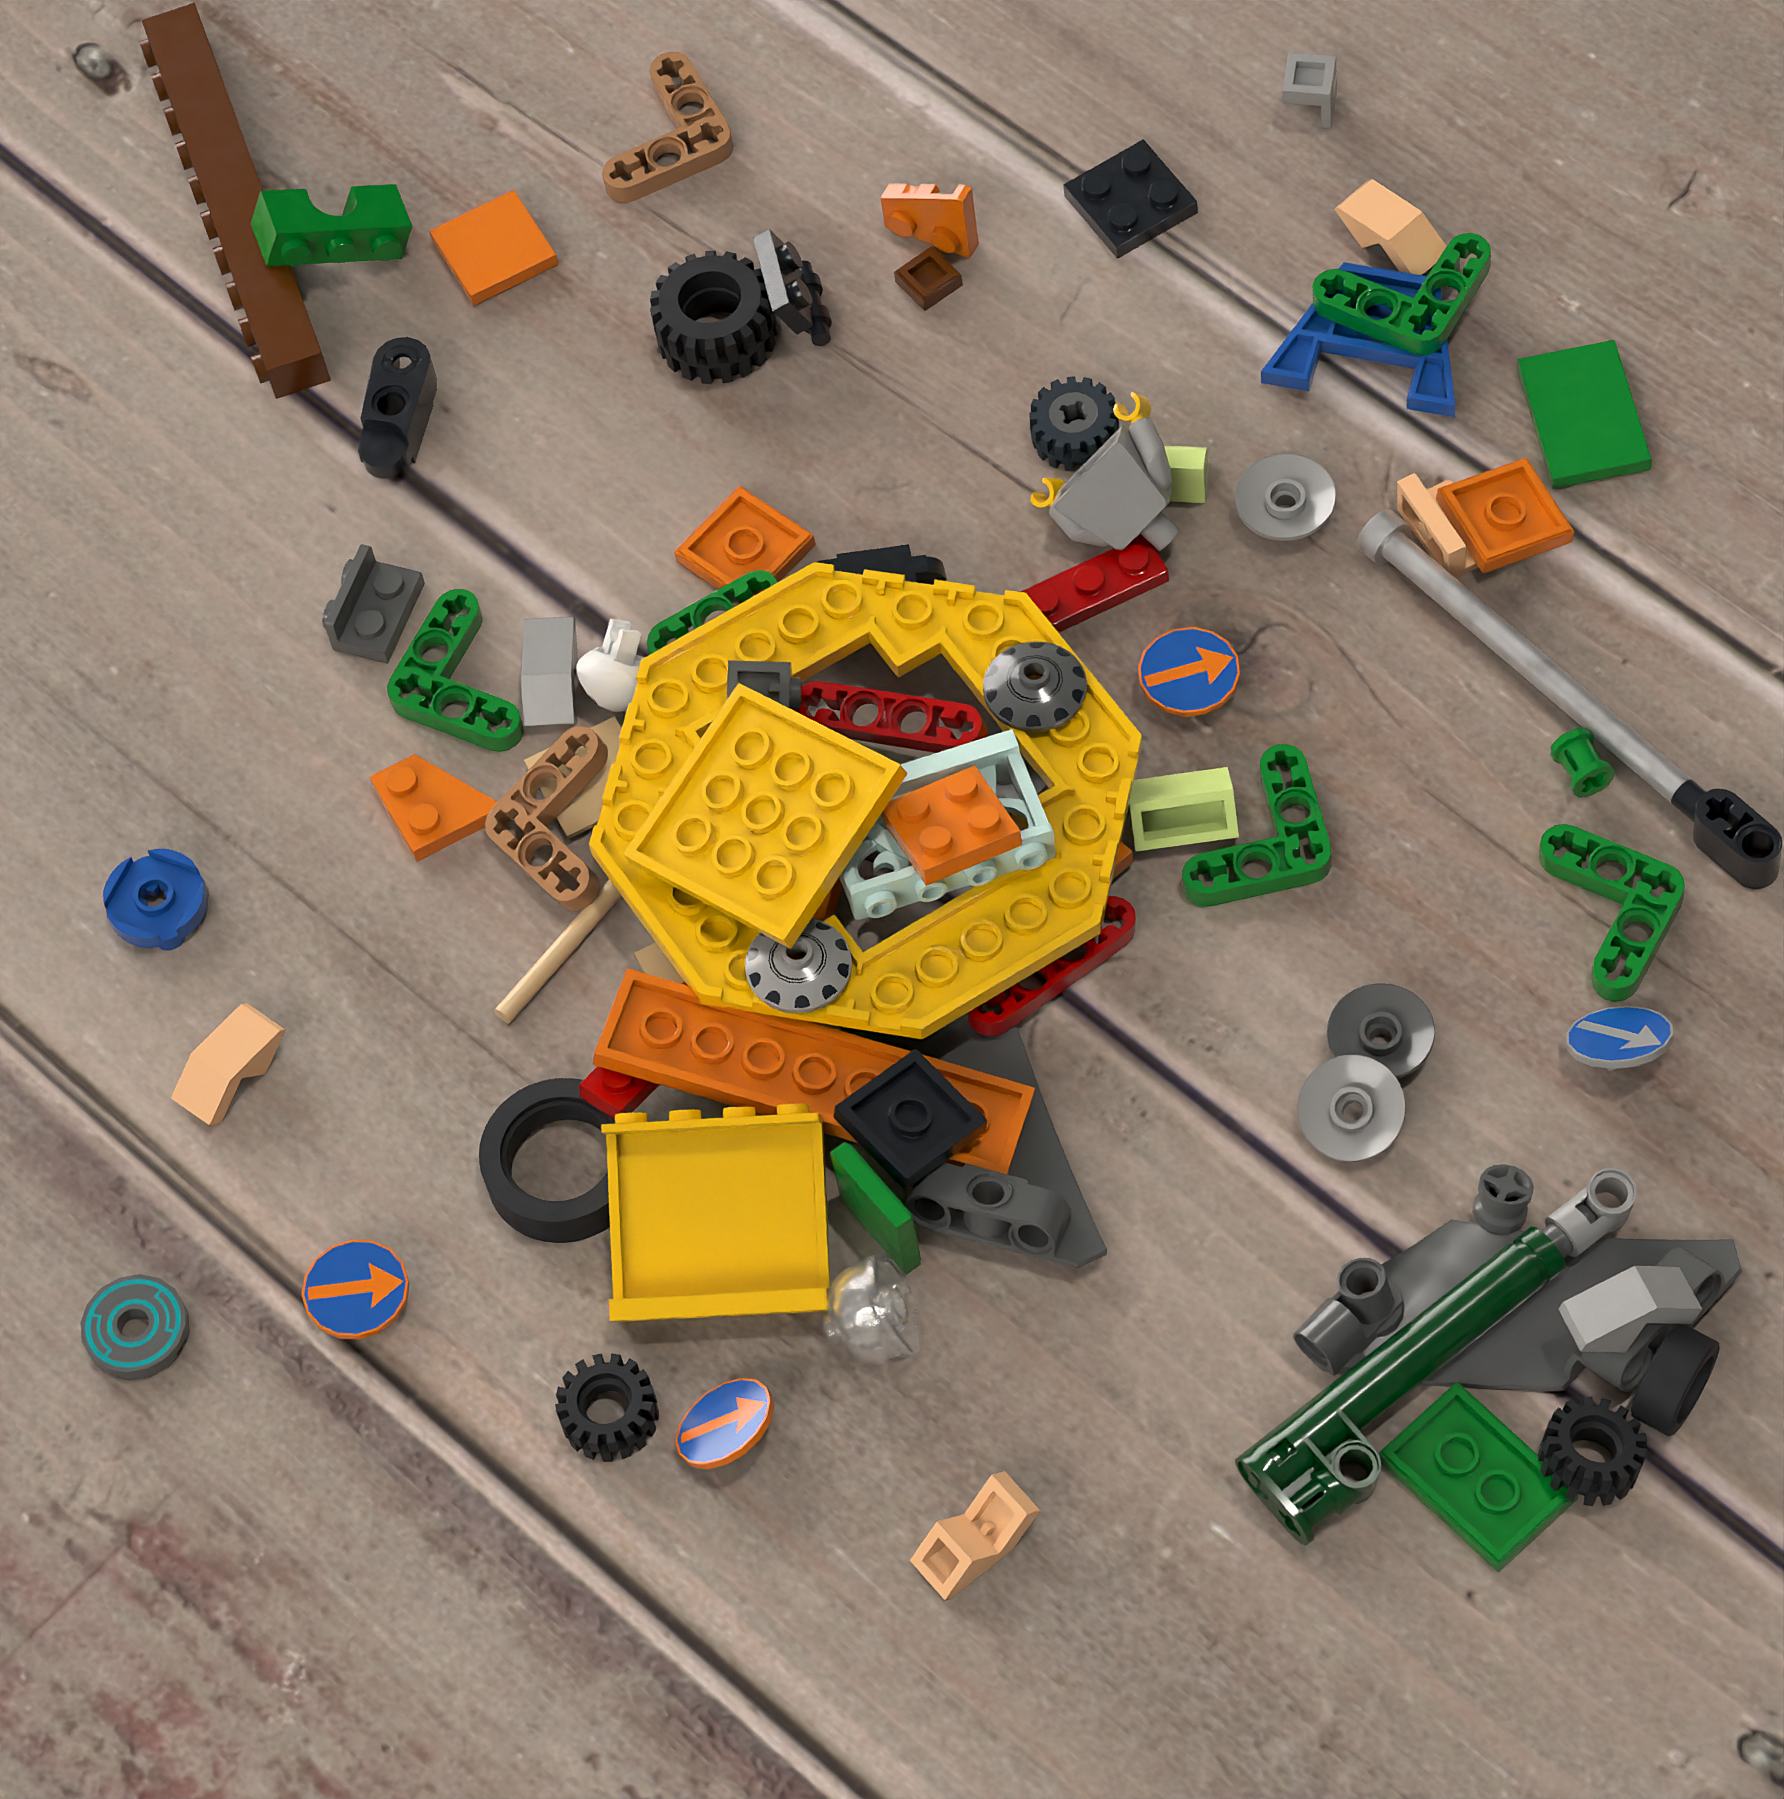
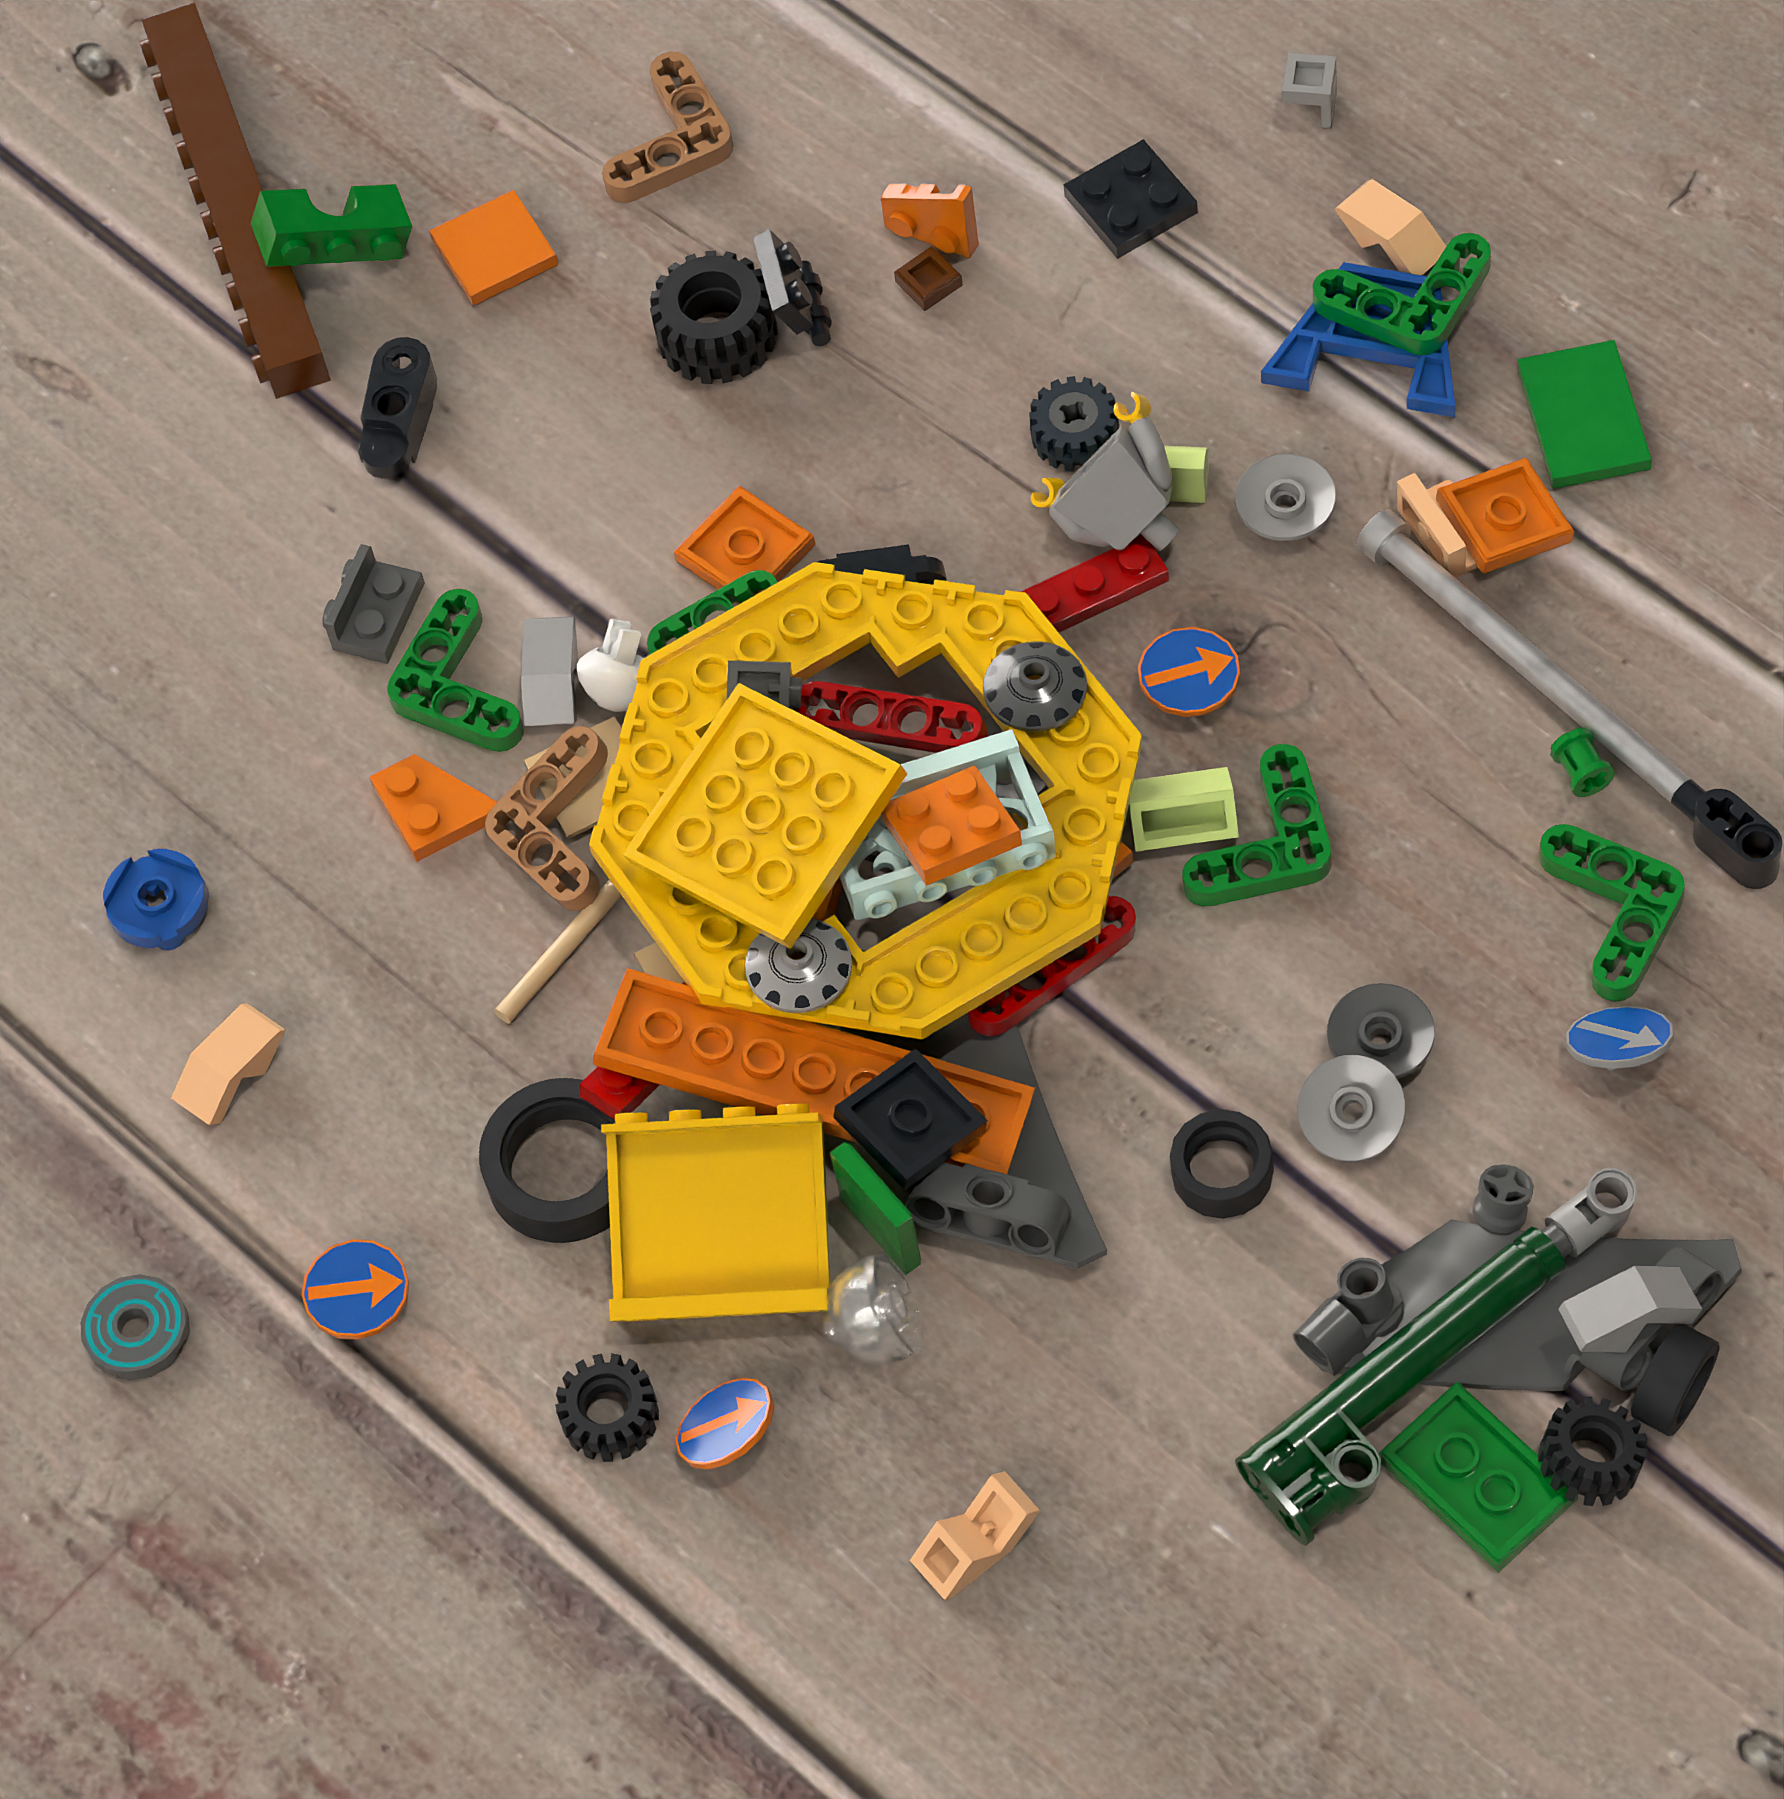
none -> black tyre [1170,1109,1274,1219]

